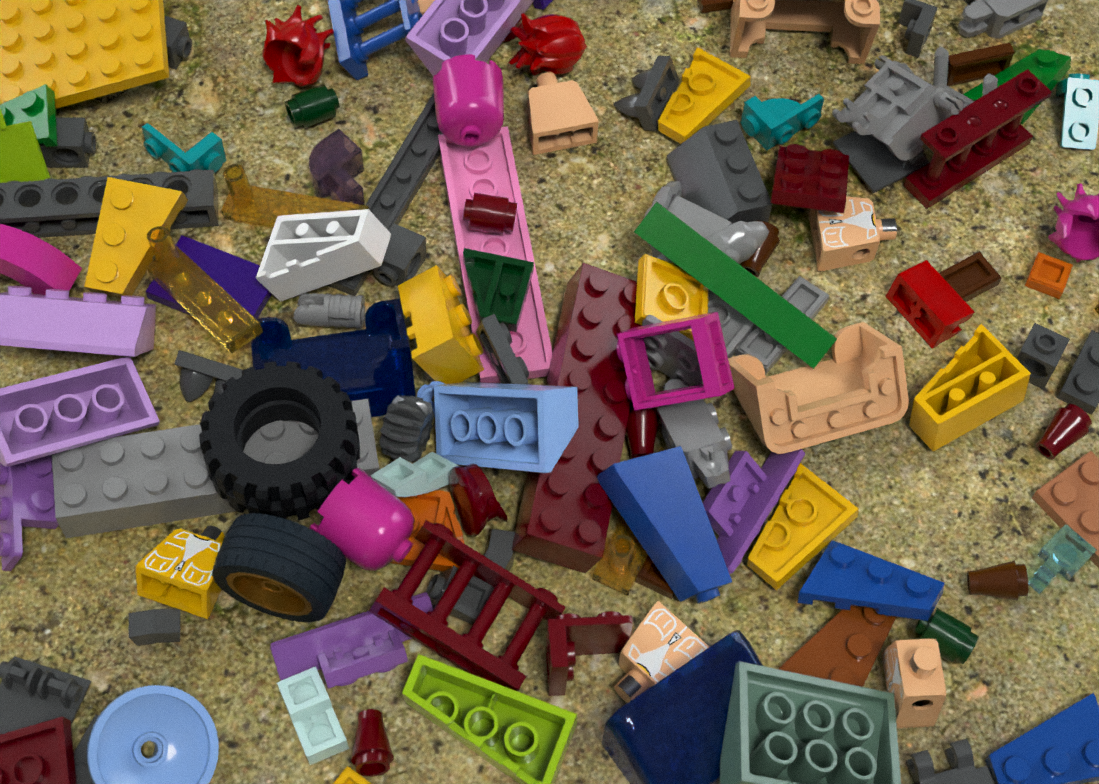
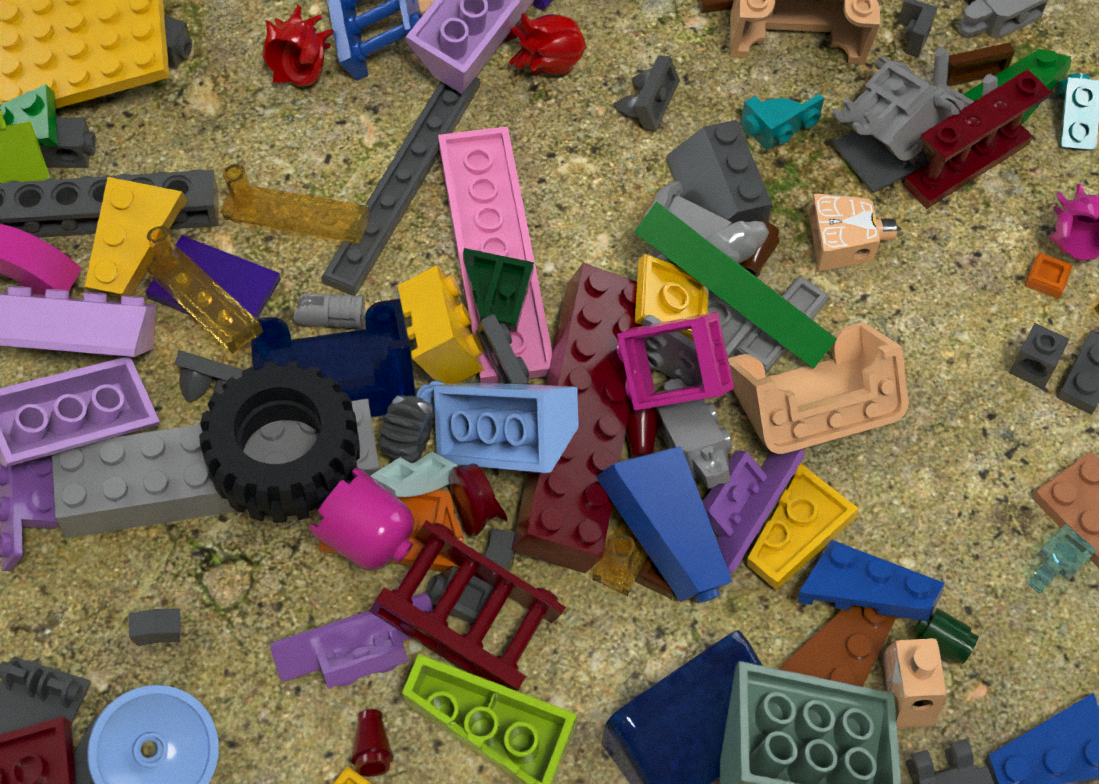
yellow torso [135,526,225,619] -> none
teal bracket [141,123,227,173] -> none
black wheel [212,513,346,622] -> none
white wedge [256,209,391,302] -> none
light aqua slope [277,666,349,765] -> none
dark green brick [285,84,340,128] -> none
clear purple brick [309,129,365,211] -> none
dark grey brick [373,223,427,286] -> none
dark pink cylinder [433,54,504,147] -> none
dark red brick [463,193,517,234] -> none
light nougat torso [528,72,599,155] -> none
dark red bracket [545,611,633,696] -> none
light nougat torso [614,601,716,704] -> none
yellow wing [658,47,751,144] -> none
dark red plate [771,144,849,213] -> none
red hinge [885,260,975,349] -> none
yellow wedge [909,324,1031,451] -> none
reddish brown tile [939,252,1001,302] -> none
reddish brown cone [967,561,1028,601] -> none
dark red cone [1036,404,1092,460] -> none

